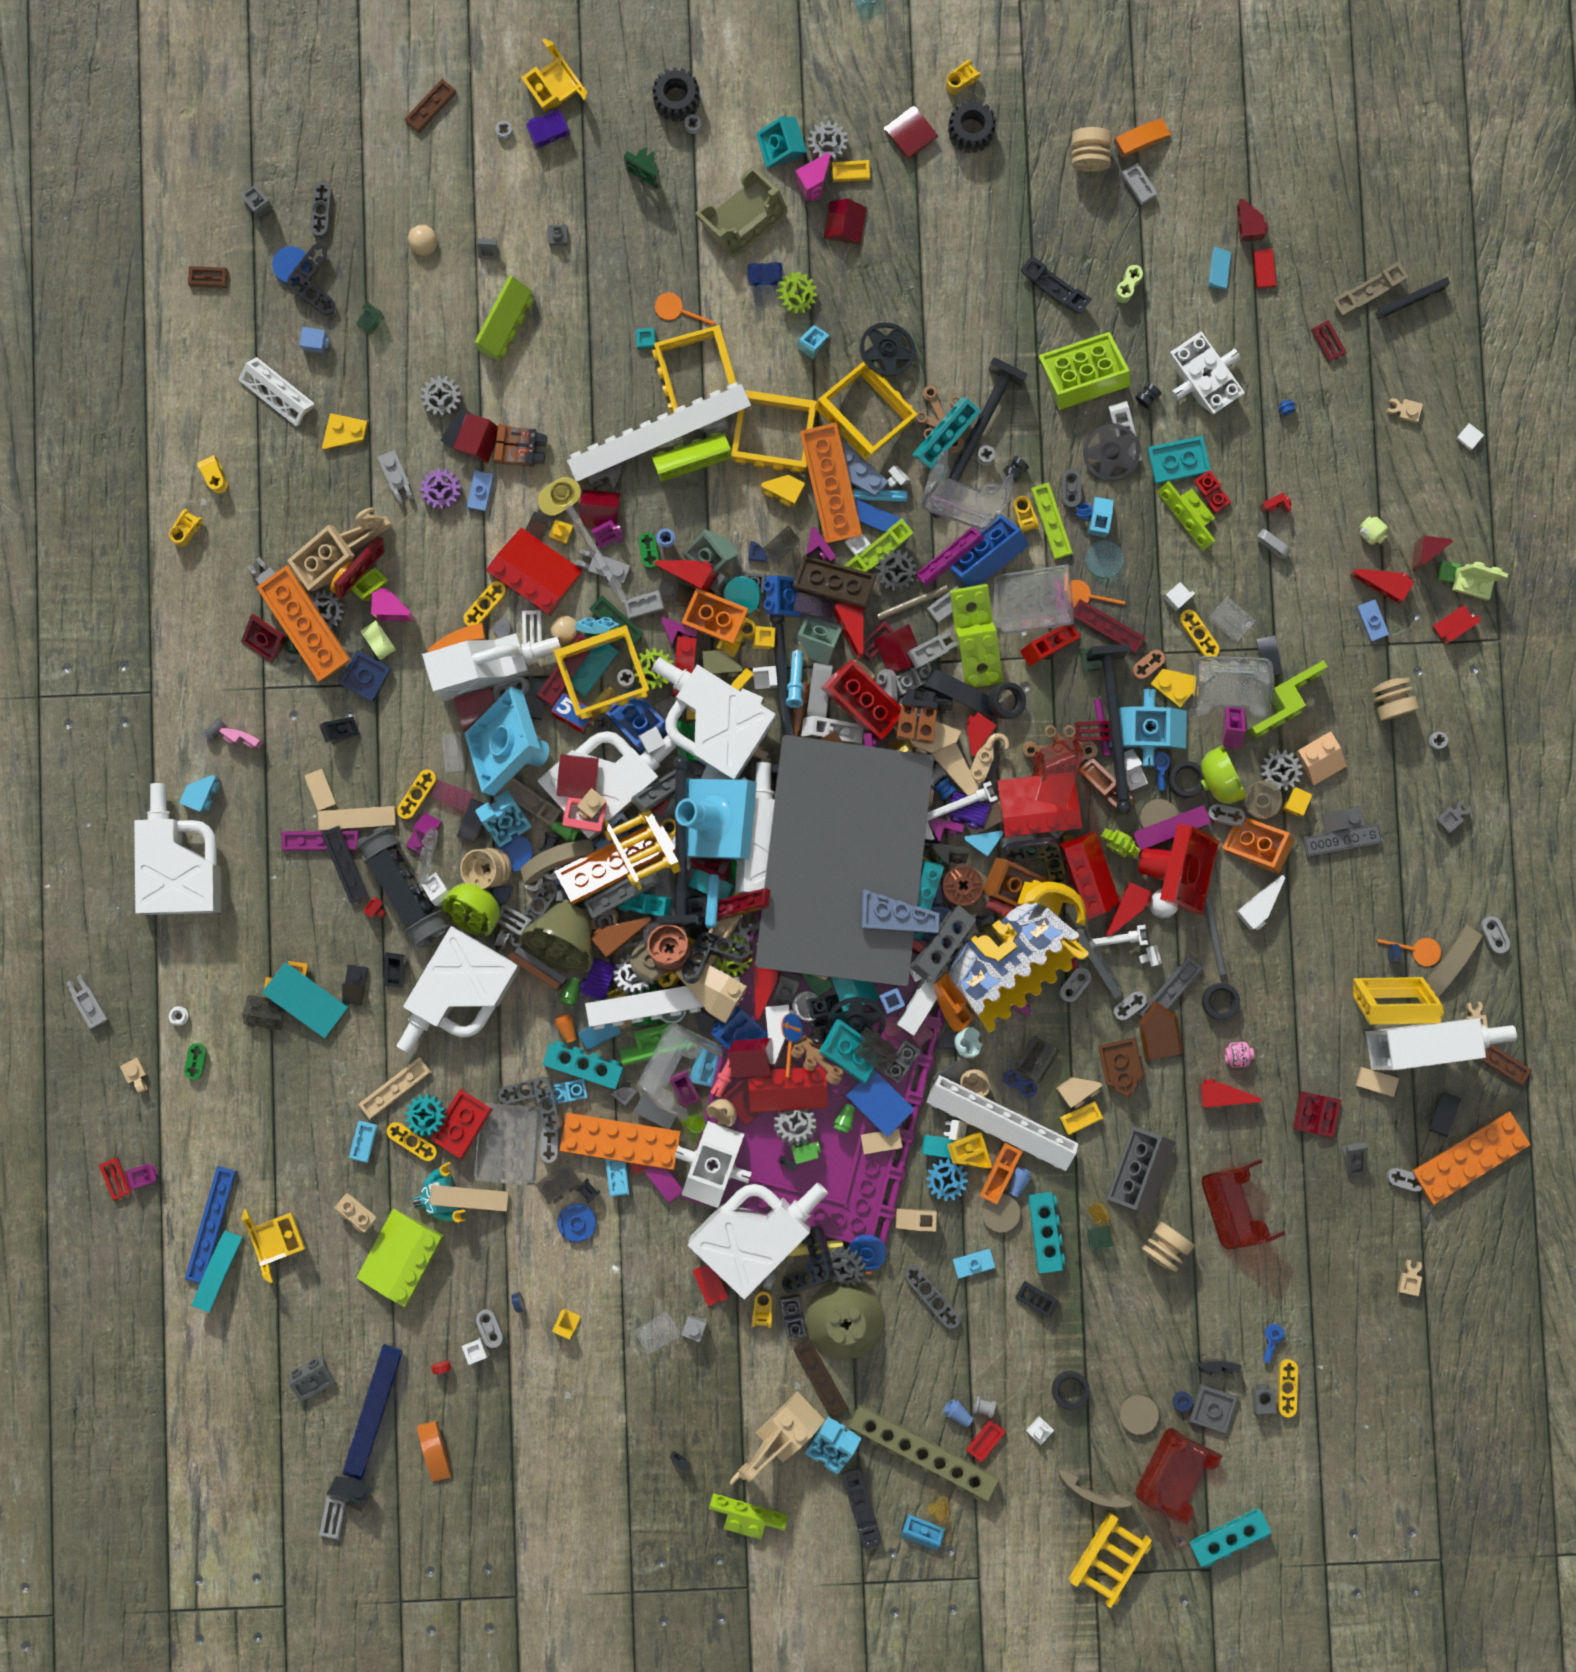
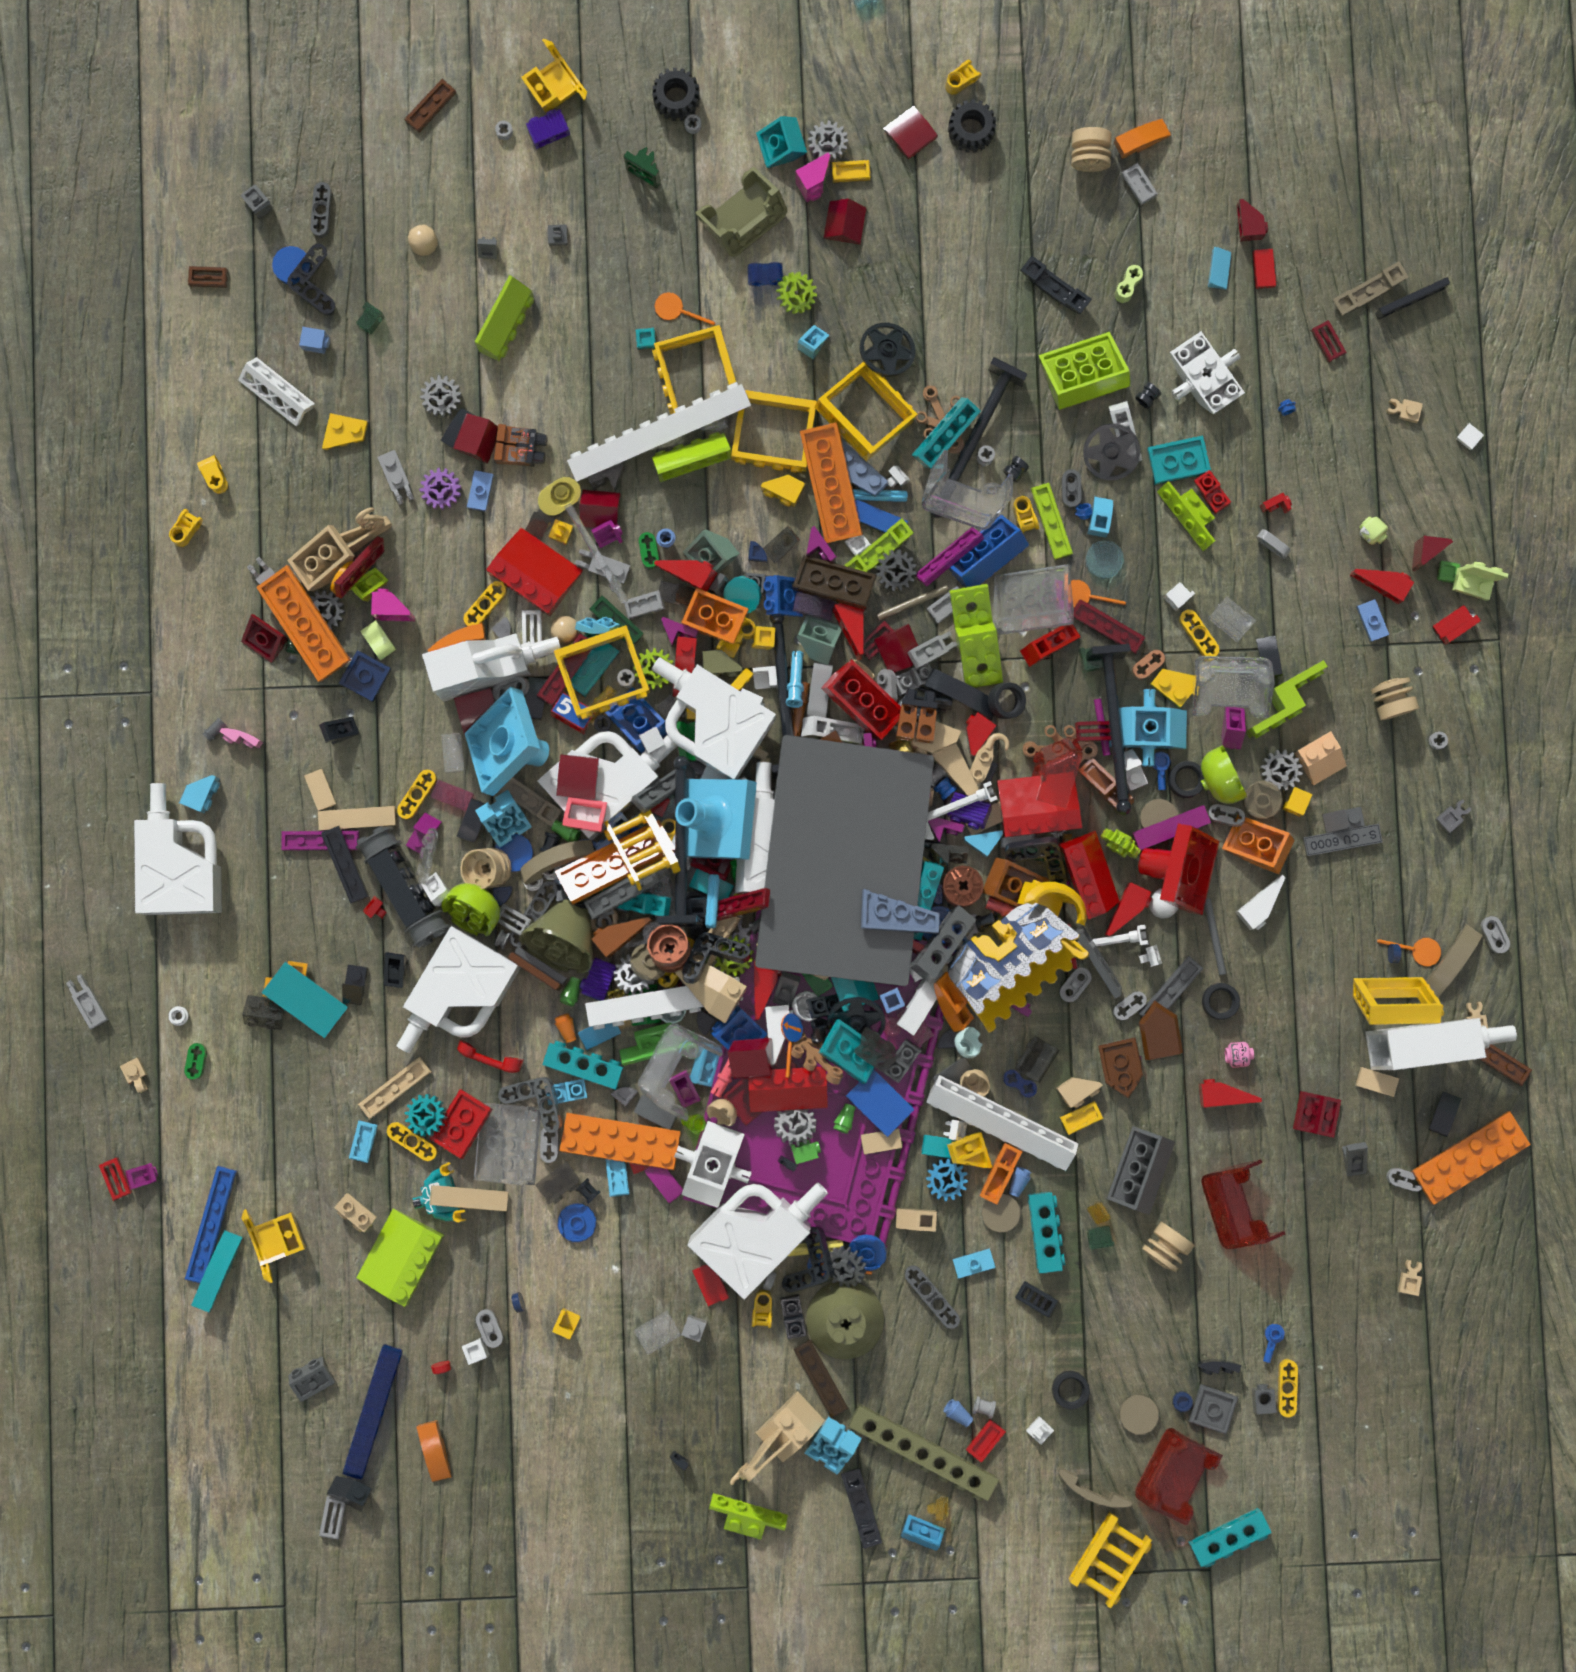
tan bracket [576,788,607,820] -> none
none -> red piece [457,1039,524,1073]

